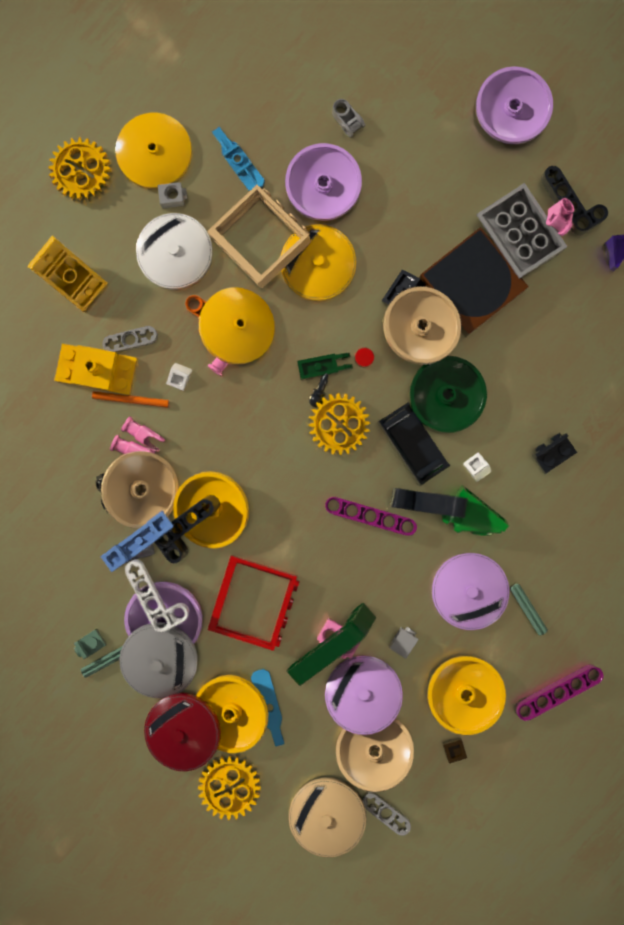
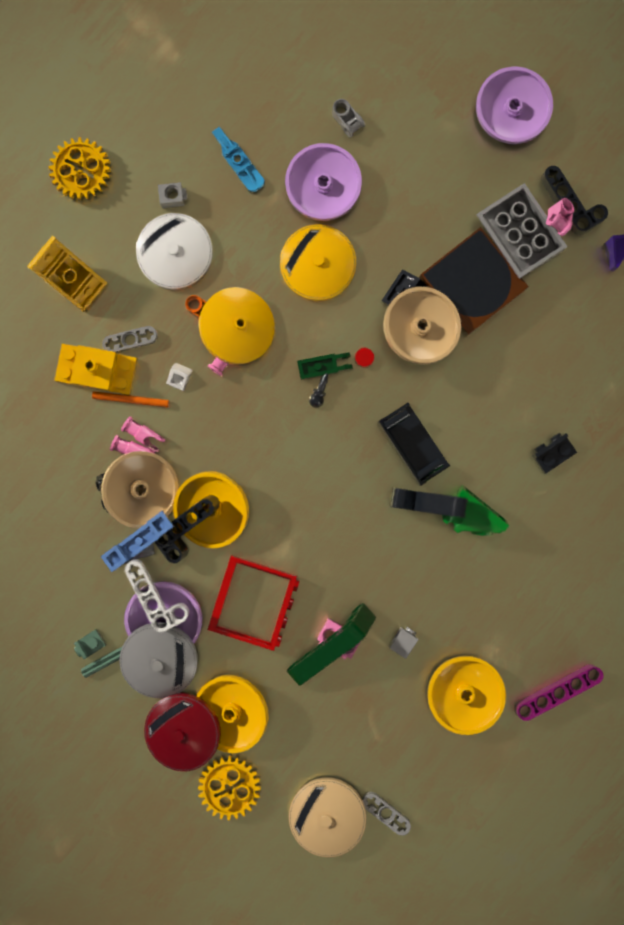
yellow dish [116,113,192,189] -> none
tan window [207,185,311,289] -> none
dark azure piece [251,669,284,747] -> none
yellow gear [308,393,370,455] -> none
magenta beam [325,497,417,536] -> none
lavender dish [325,656,403,735] -> none
tan dish [336,718,414,792] -> none
dark green dish [409,356,487,433] -> none
lavender dish [432,553,509,630] -> none
dark brown plate [443,738,467,764] -> none
white slope [463,452,492,482] -> none
sand green axle [510,583,548,636] -> none

